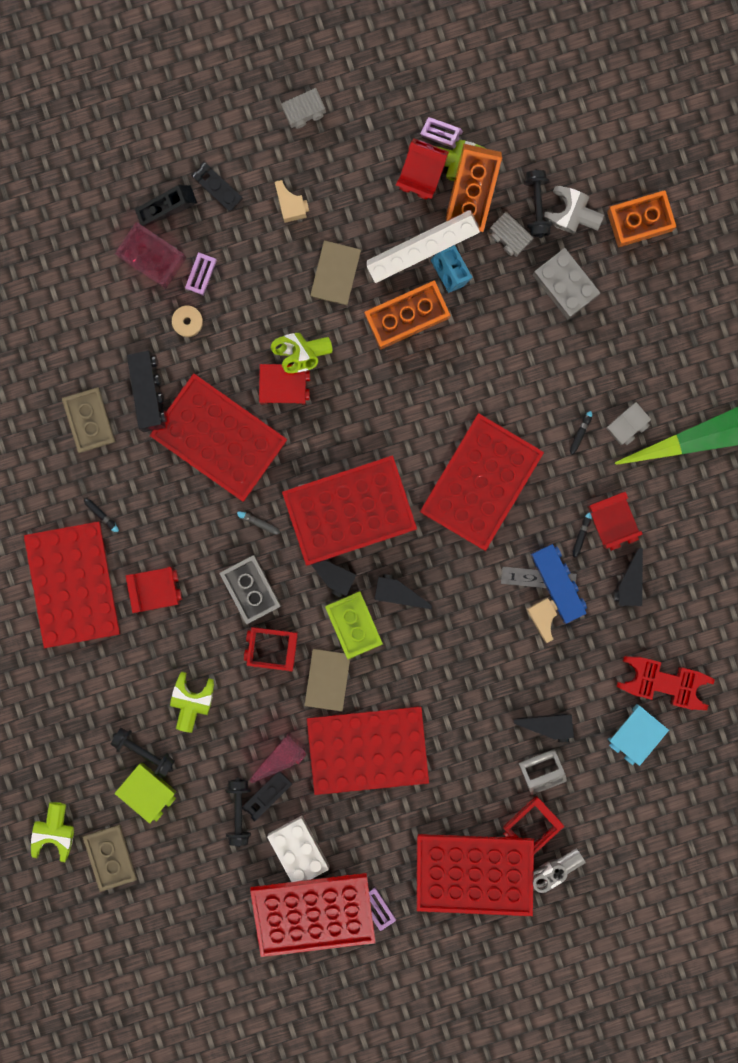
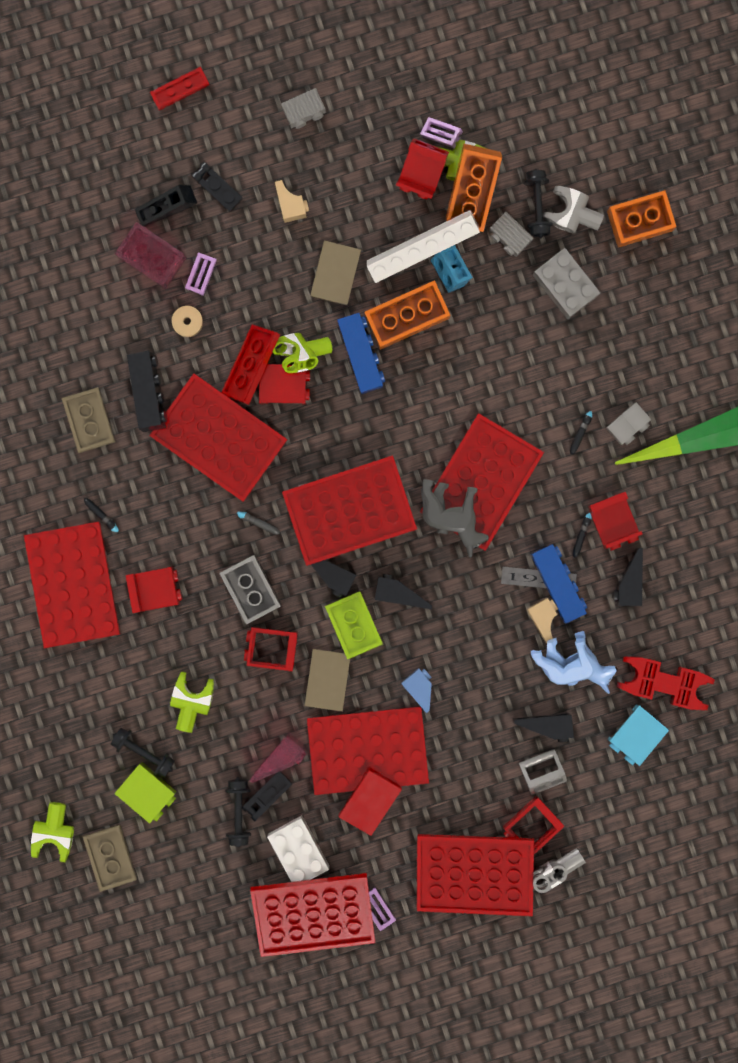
none -> red tile [150,67,210,111]
none -> red tile [221,324,280,405]
none -> blue brick [337,313,385,394]
none -> red tile [338,768,402,836]
none -> medium blue slope [401,668,432,713]
none -> dark grey animal [421,479,489,557]
none -> light blue animal [531,631,618,694]

